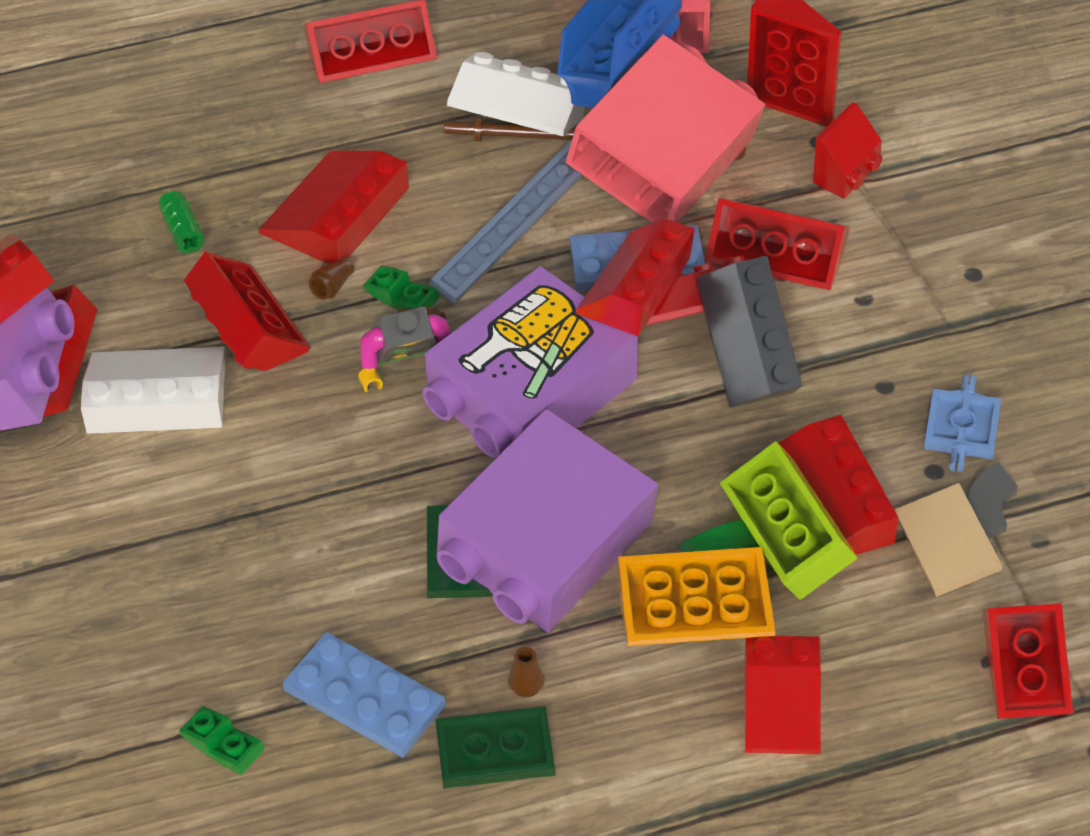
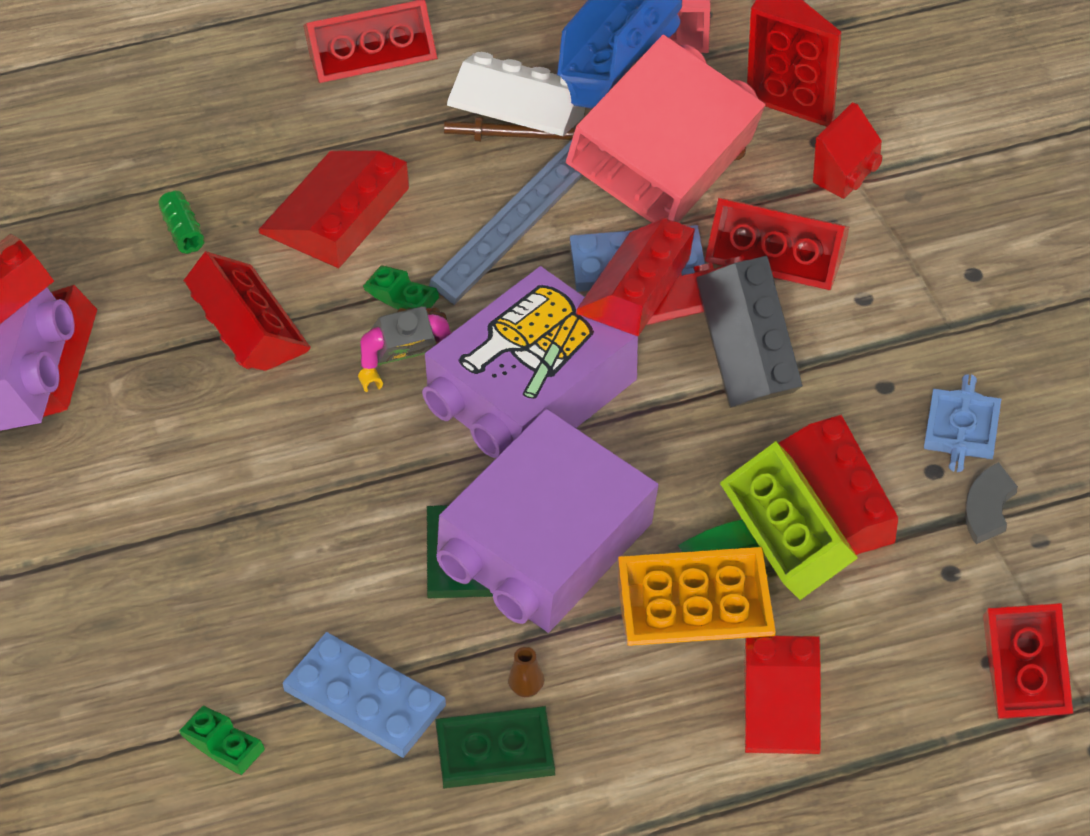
white slope [81,347,226,434] -> none
reddish brown cone [309,257,355,300] -> none
tan tile [894,483,1002,597] -> none

